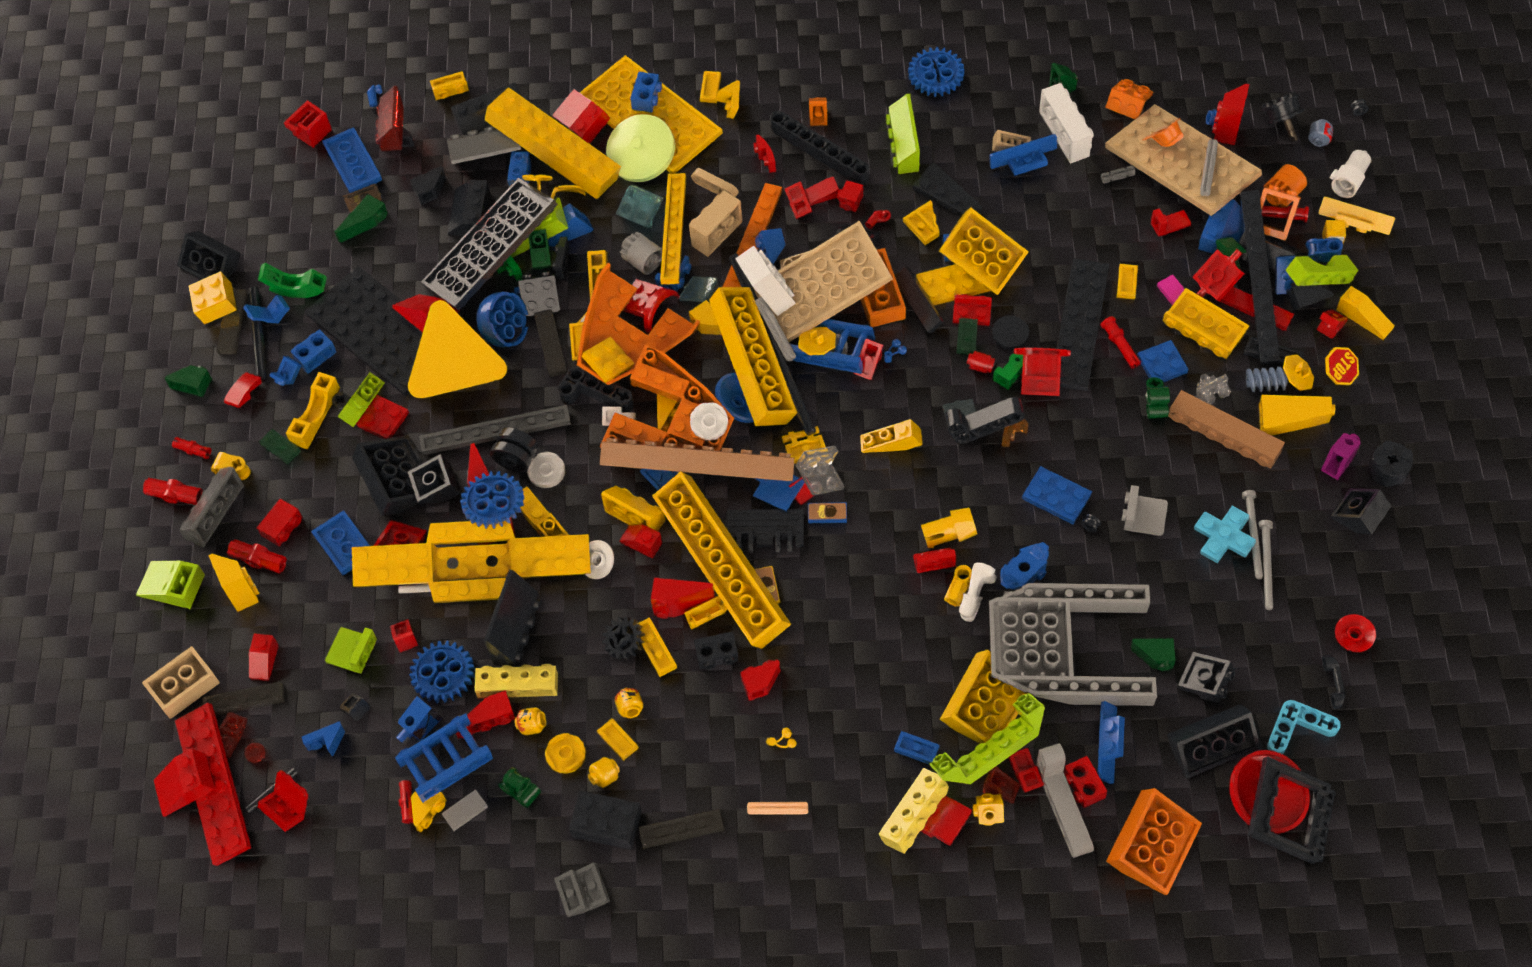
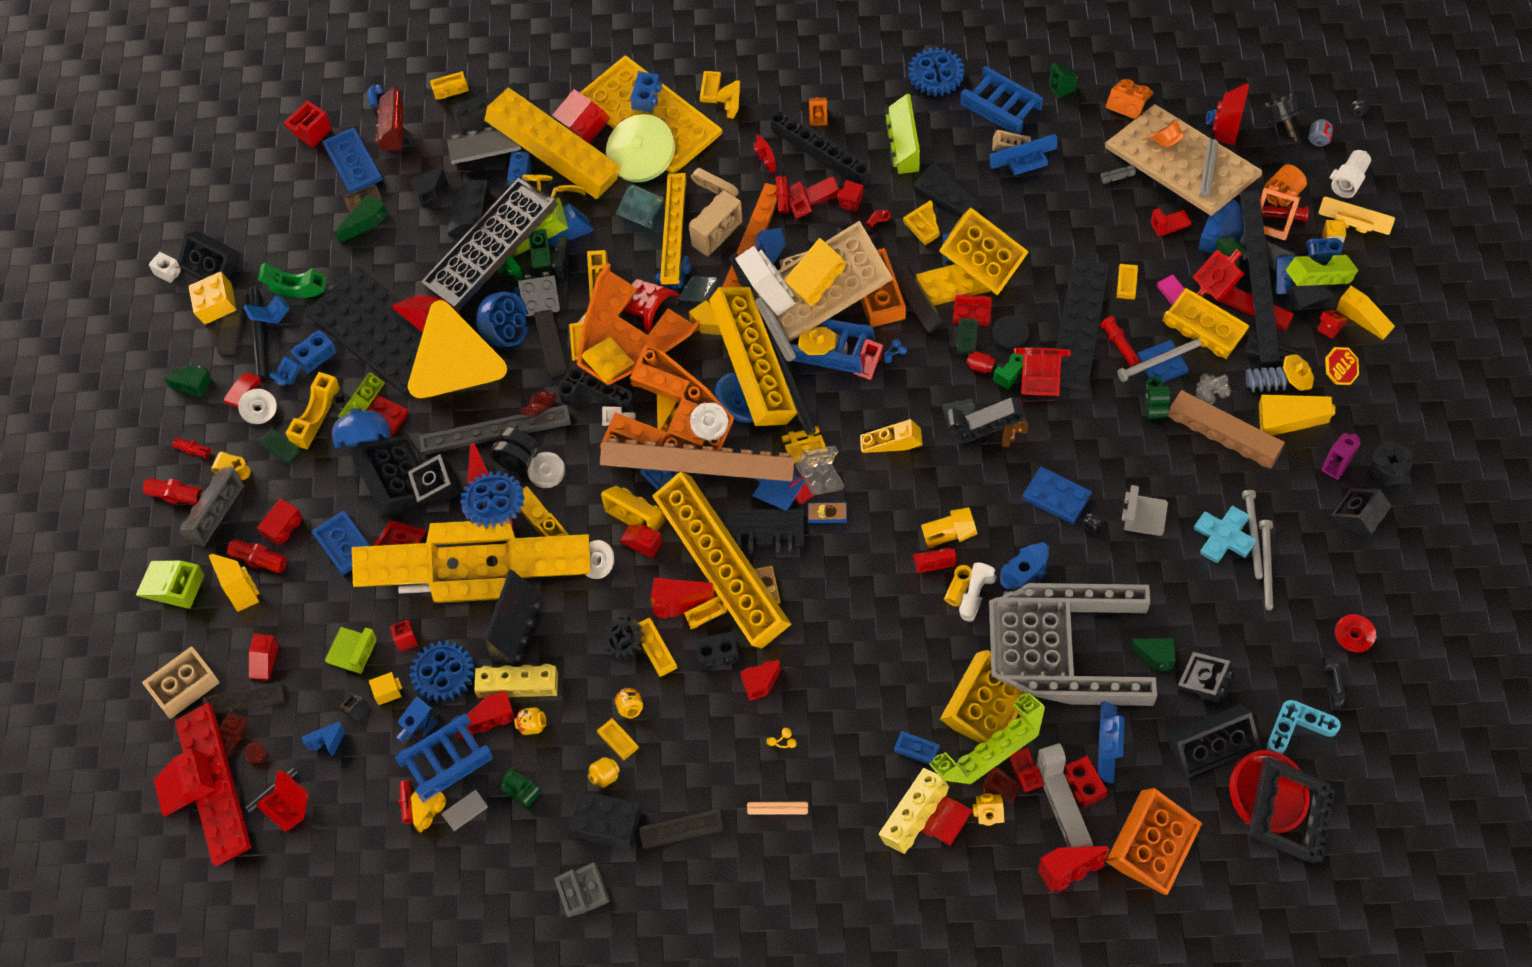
yellow tile [545,733,586,774] -> none
light grey gear [620,232,662,275] -> none
white brick [1039,83,1093,163] -> none
none -> white brick [149,252,181,283]
none -> white dish [238,389,277,424]
none -> blue cylinder [332,408,391,449]
none -> yellow brick [369,672,403,705]
none -> clear red slope [521,390,556,416]
none -> red pin [775,176,790,214]
none -> yellow slope [784,238,847,307]
none -> blue fence [960,66,1043,135]
none -> red slope [1038,846,1109,893]
none -> light grey bar [1117,339,1201,382]

